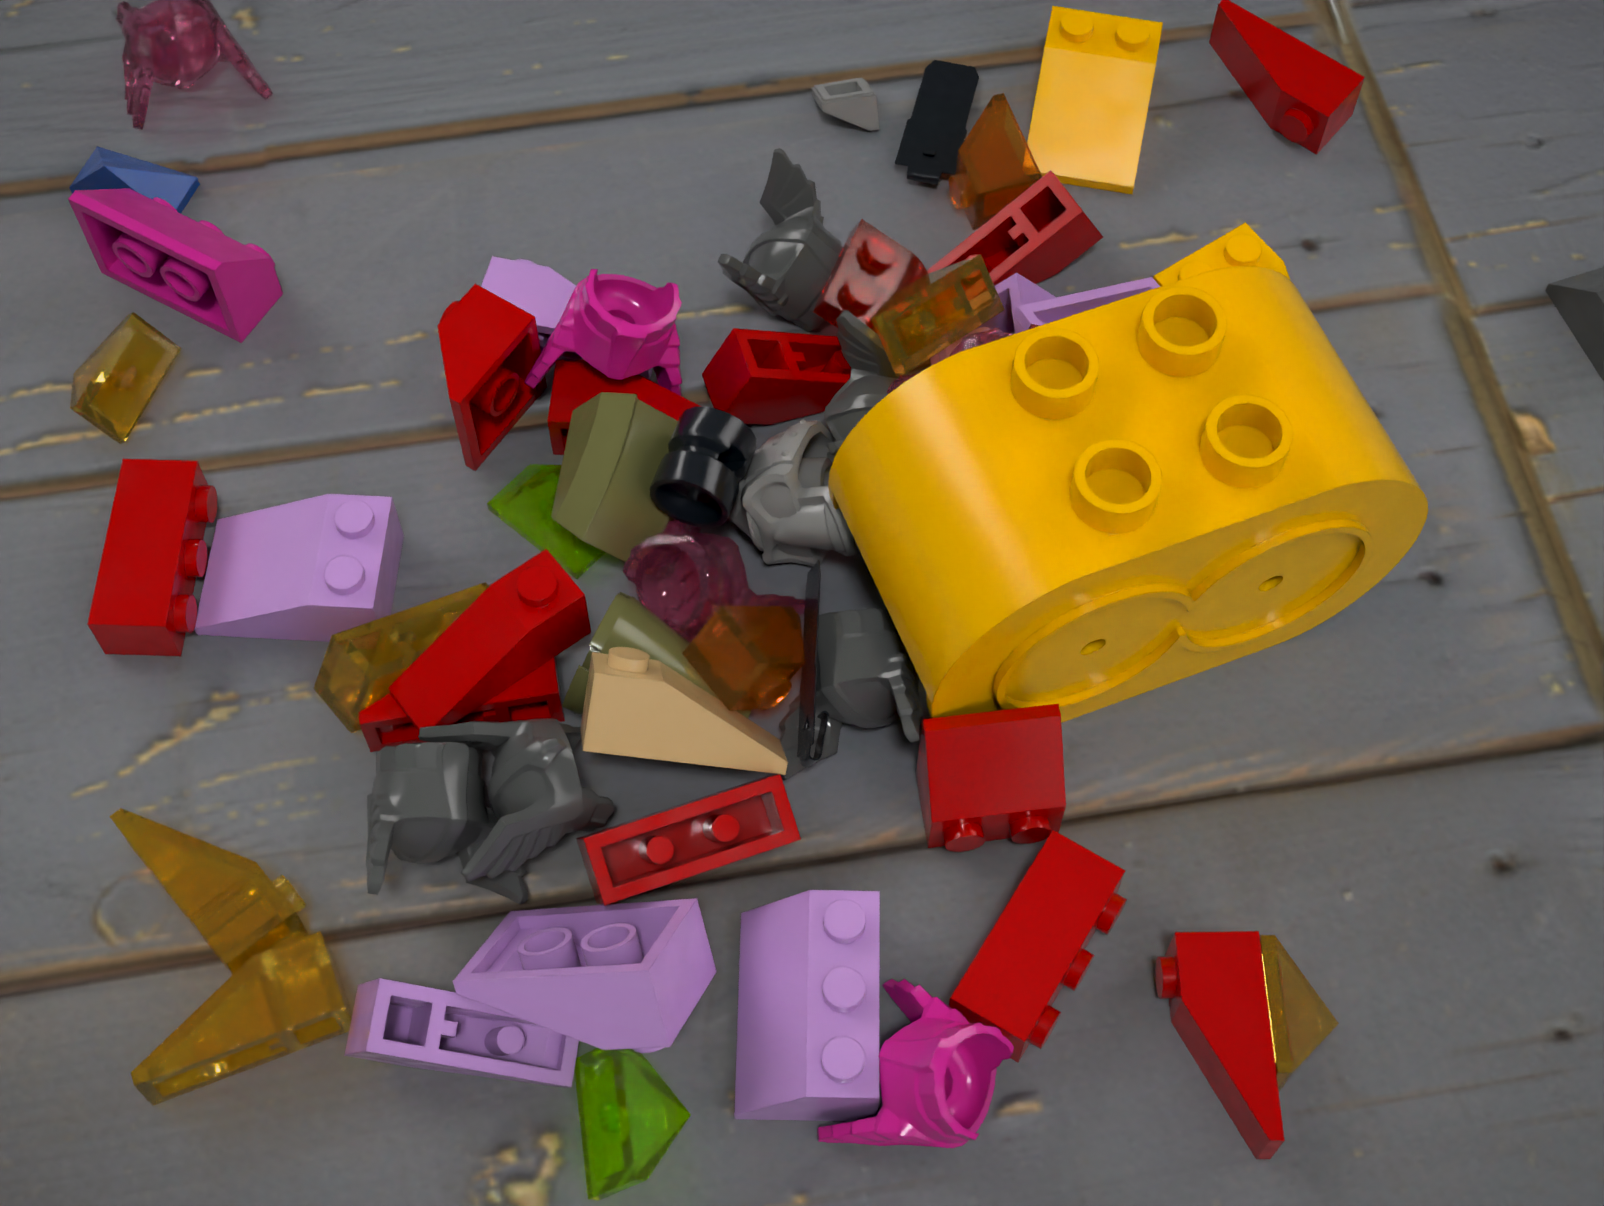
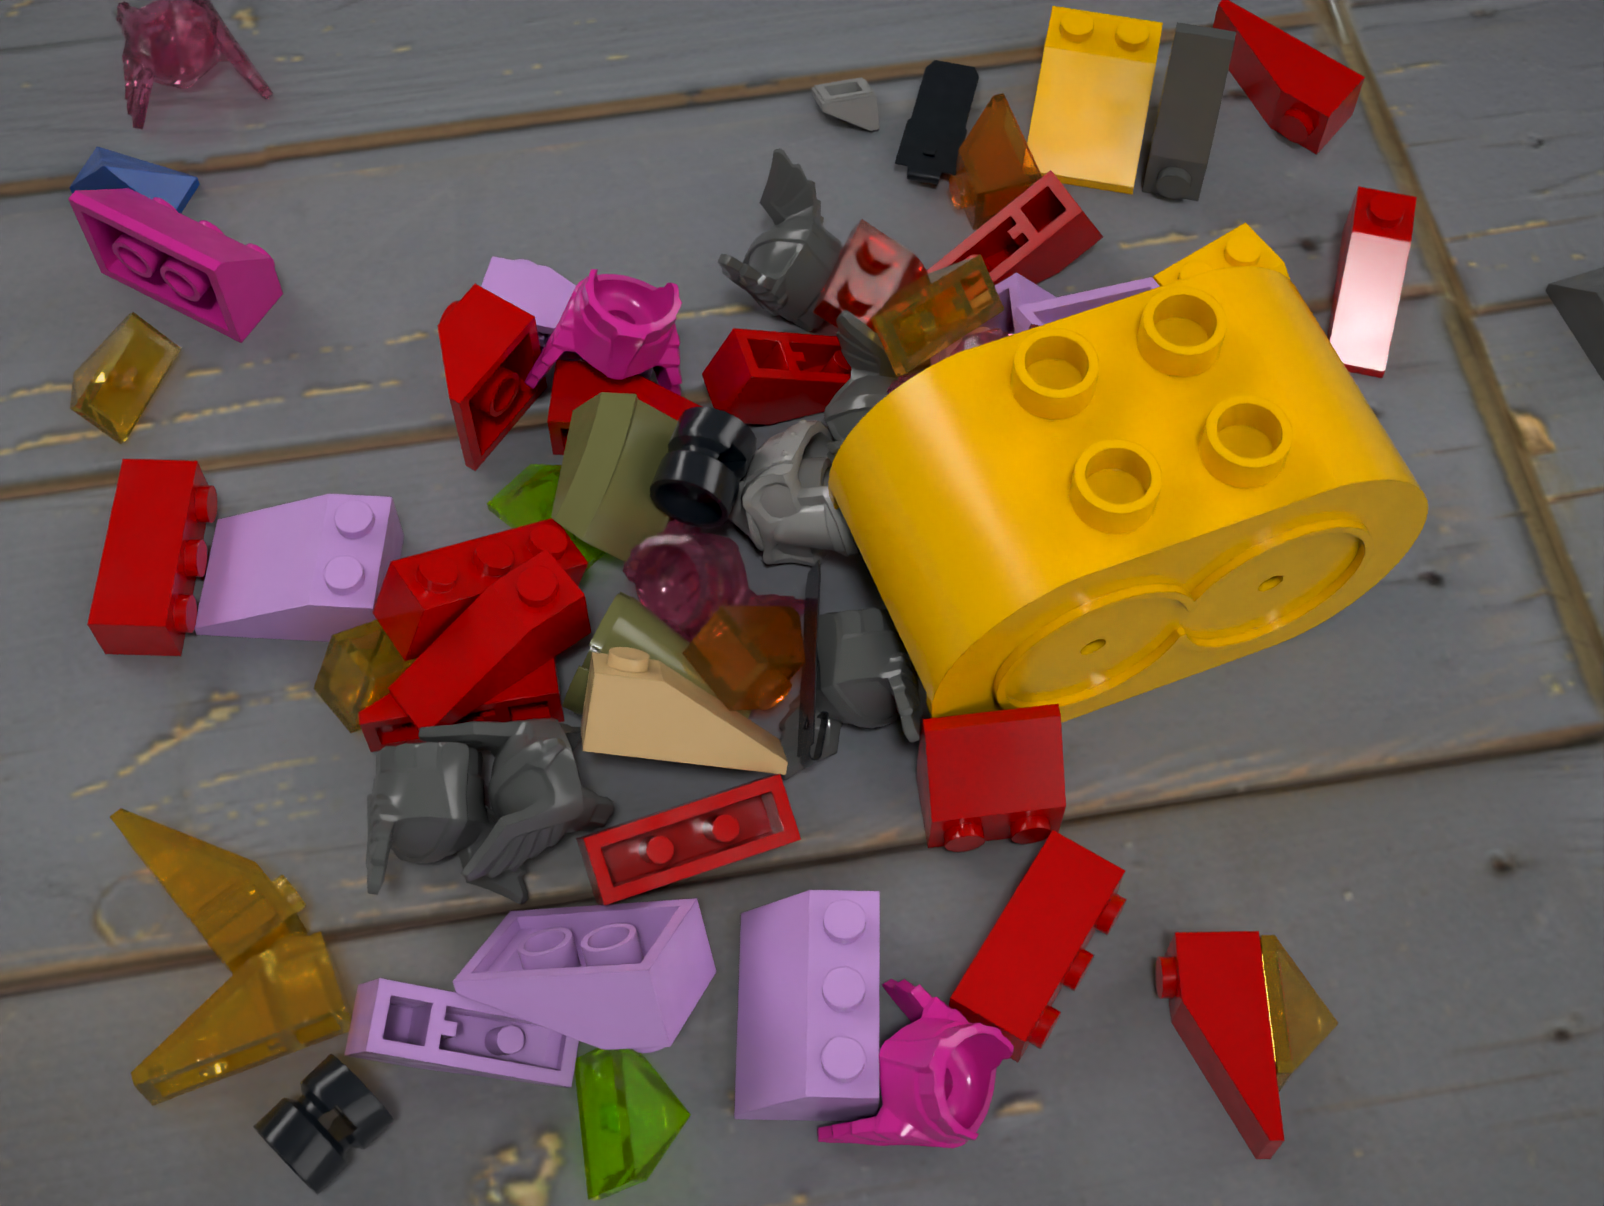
none -> black wheel [253,1053,394,1195]
none -> red brick [373,518,588,661]
none -> dark grey slope [1142,22,1236,201]
none -> slope [1327,186,1417,378]

